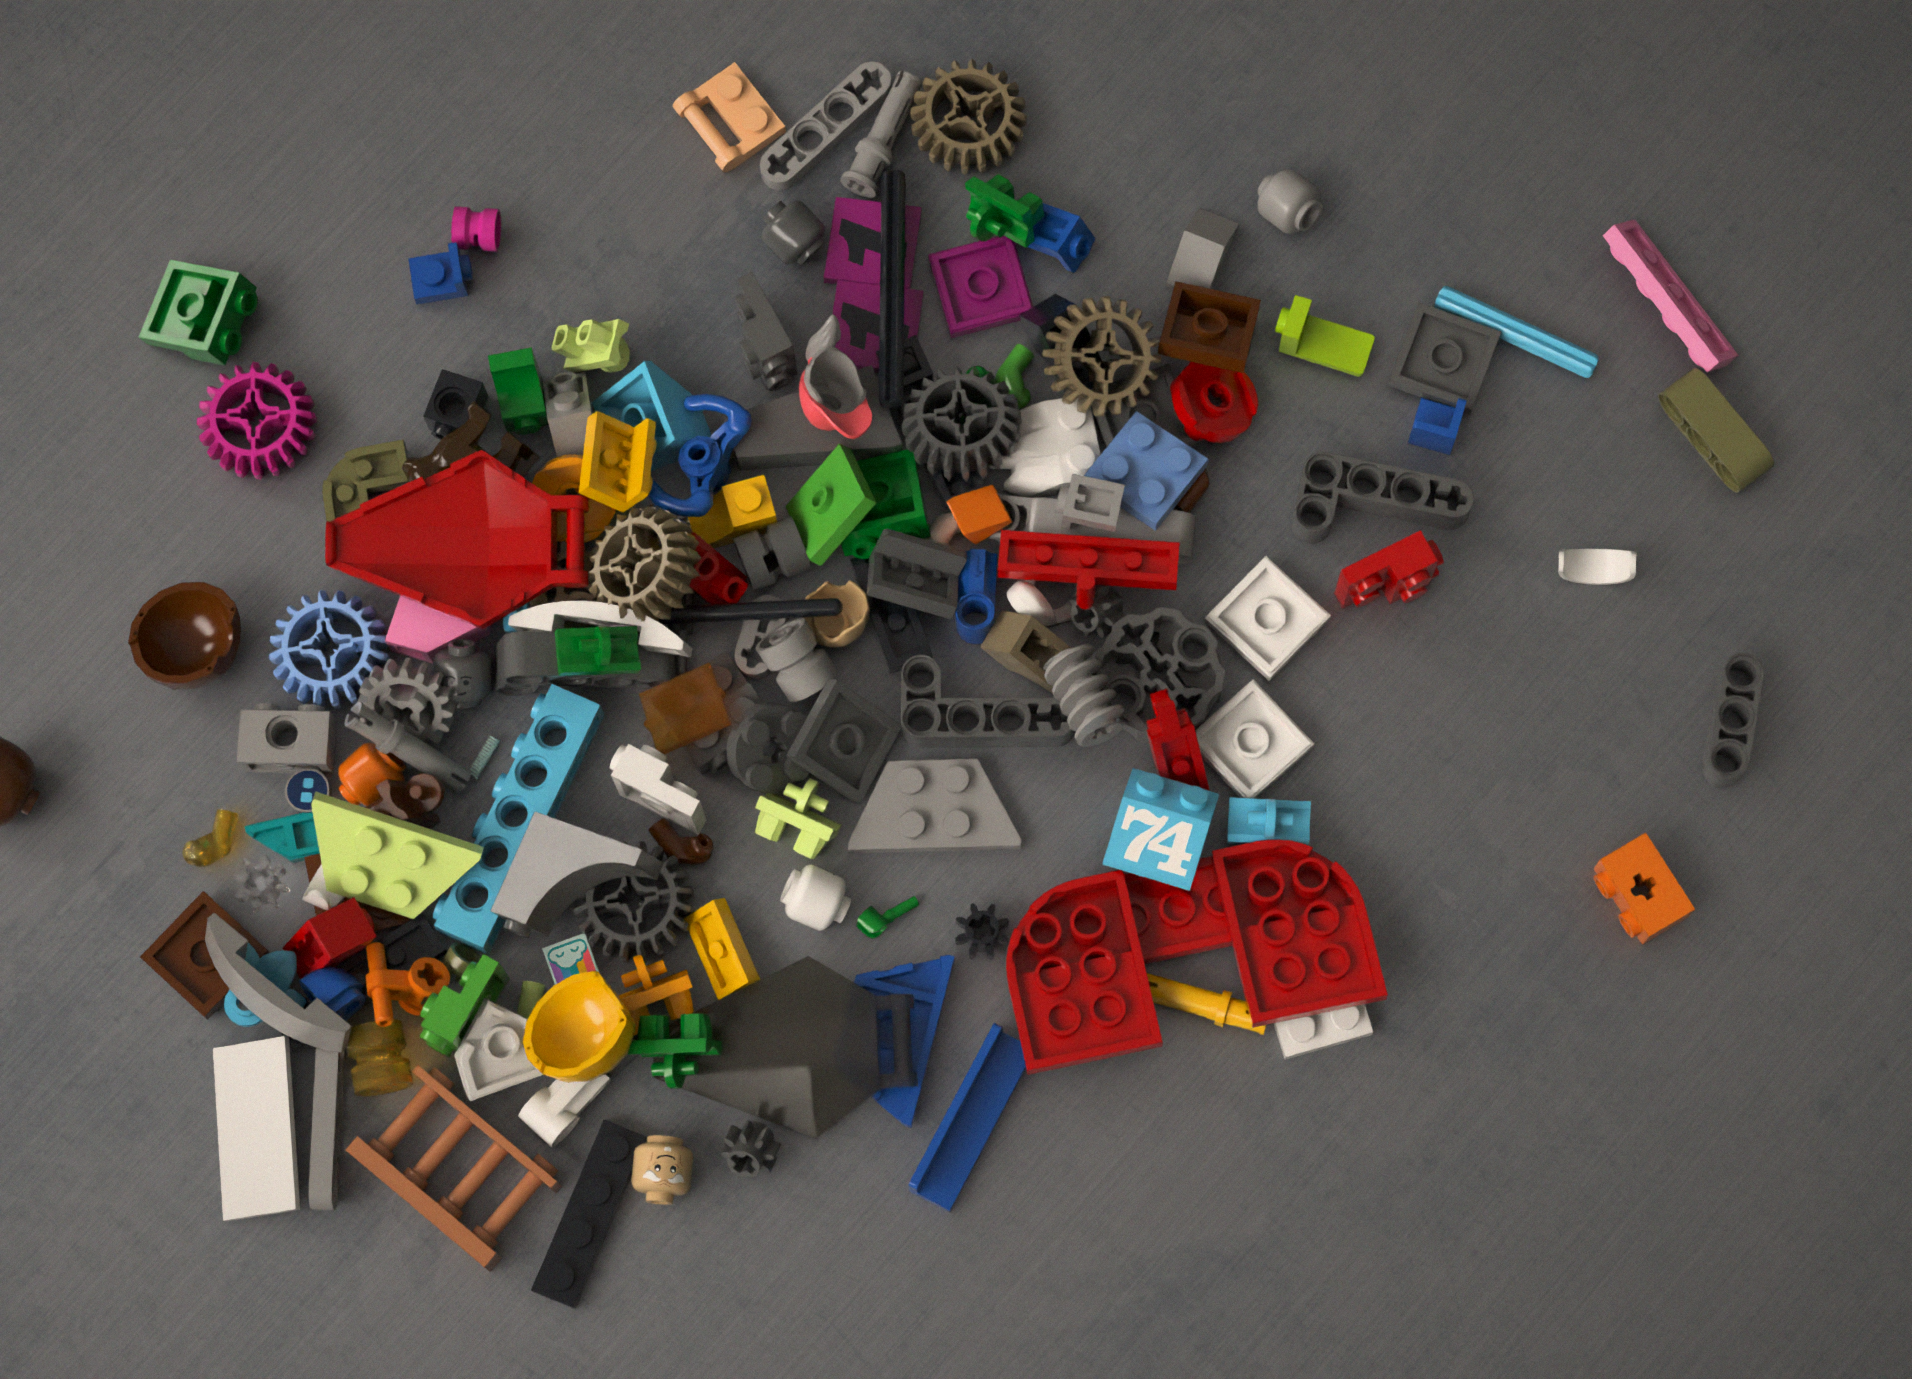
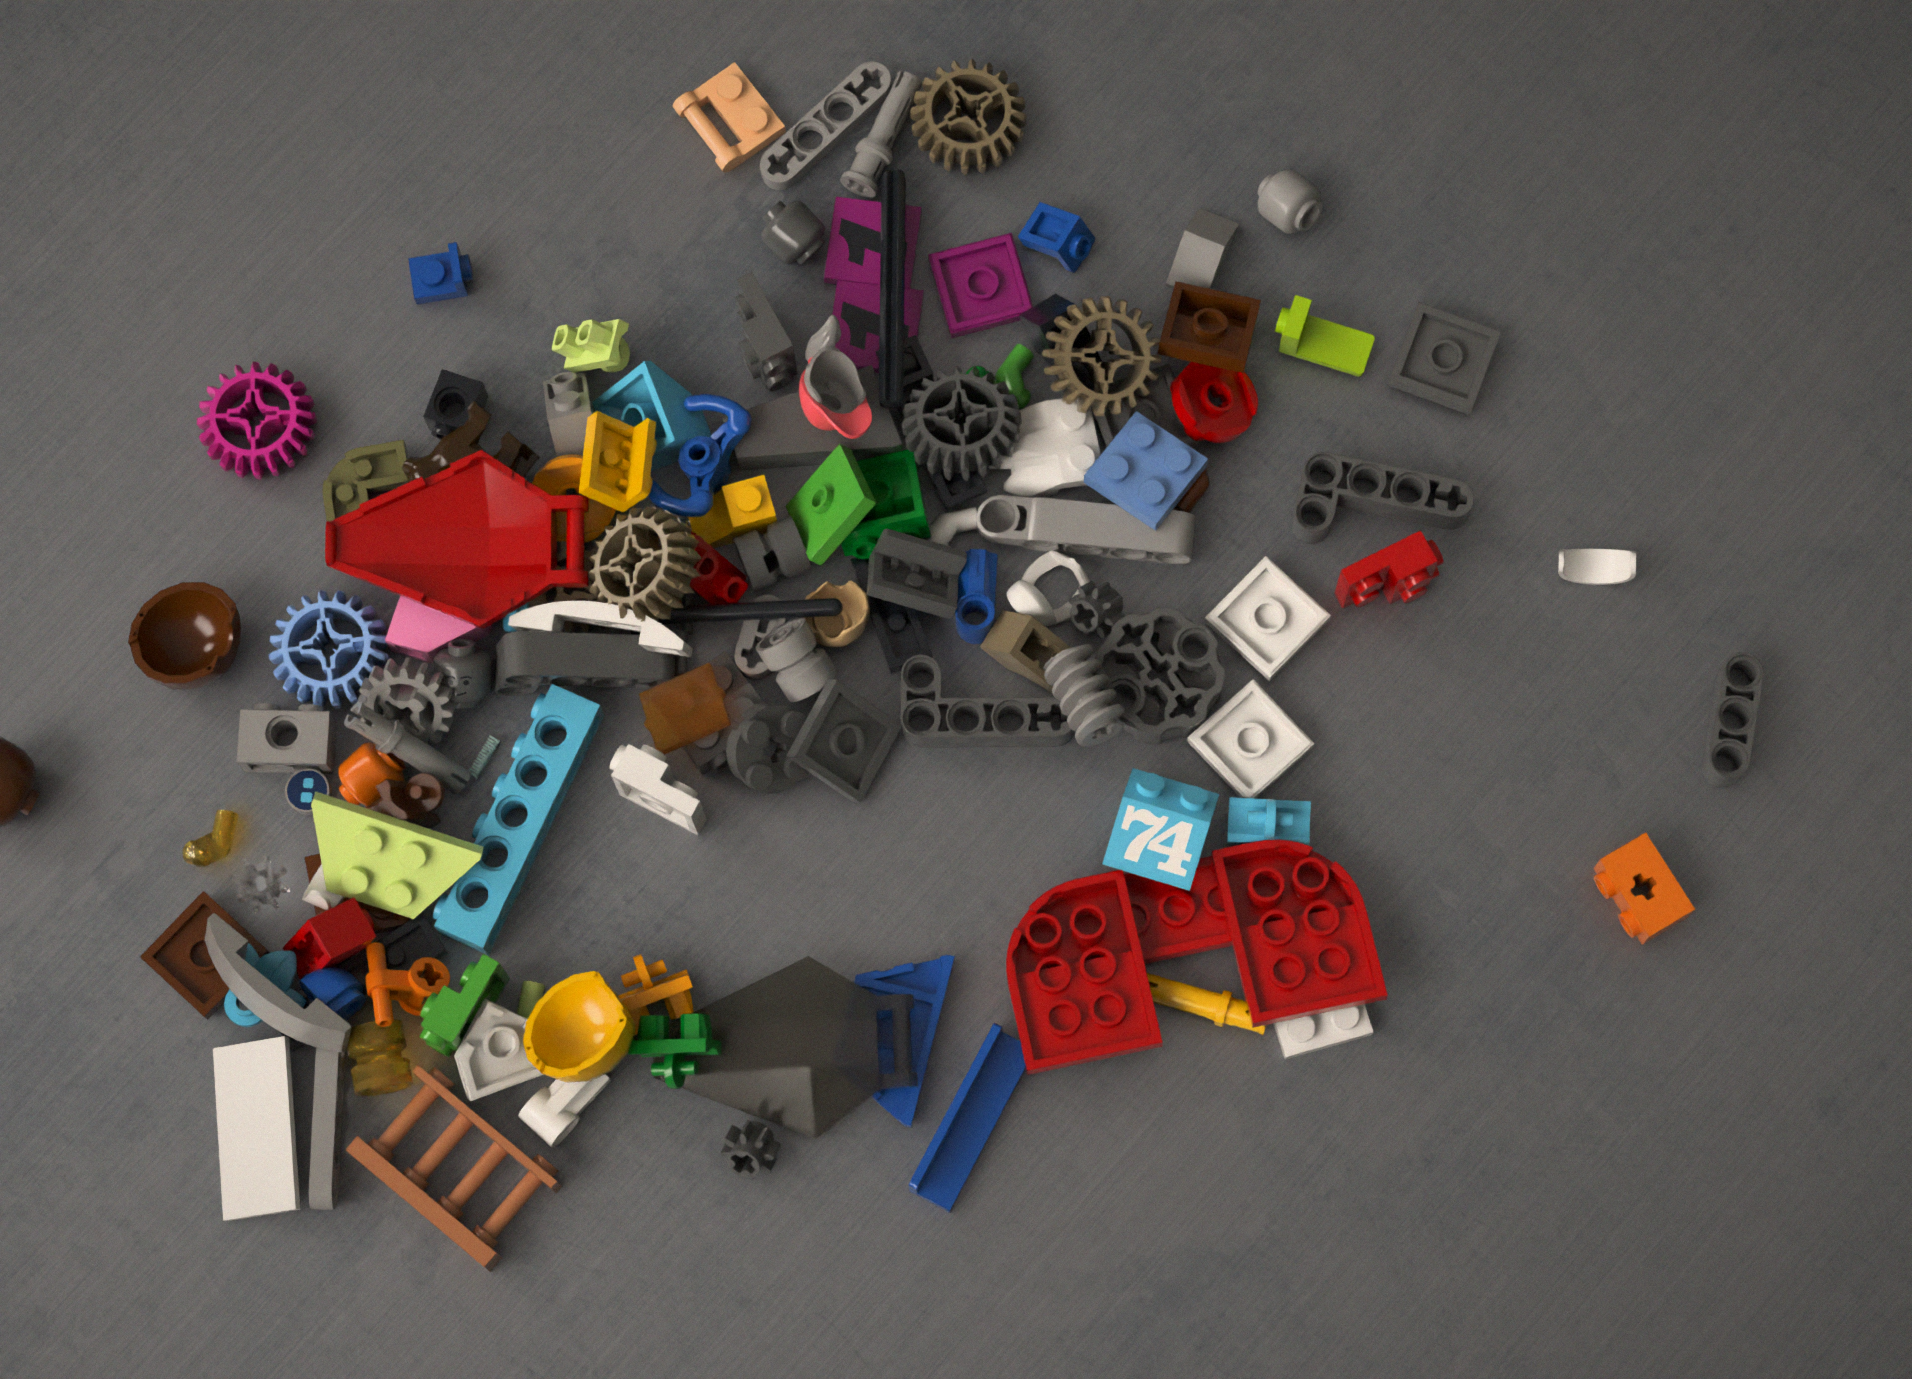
green plate [138,259,258,366] -> none
teal tile [244,812,320,863] -> none
olive hinge [442,943,481,983] -> none
dark pink wheel [451,206,501,252] -> none
green arch [488,347,549,435] -> none
arch [491,812,664,938] -> none
black plate [531,1120,647,1309] -> none
tile [542,933,600,984] -> none
green hips [554,626,641,676] -> none
dark grey gear [572,841,695,963] -> none
tan head [631,1135,694,1205] -> none
reddish brown arm [648,818,714,865] -> none
yellow plate [684,898,760,1001] -> none
yellowish green hips [755,778,842,859] -> none
white head [780,864,851,931] -> none
light grey wing [848,759,1021,853] -> none
green hand [856,896,919,939] -> none
orange slope [946,485,1012,545] -> none
black gear [955,903,1009,960] -> none
green hips [965,174,1044,248] -> none
red plate [998,530,1180,609] -> none
light grey bracket [1055,474,1125,532] -> none
red hinge [1146,689,1210,791] -> none
blue panel [1408,398,1467,455] -> none
medium azure axle [1434,286,1599,378] -> none
bright pink plate [1603,219,1739,373] -> none
olive beam [1658,368,1774,493] -> none

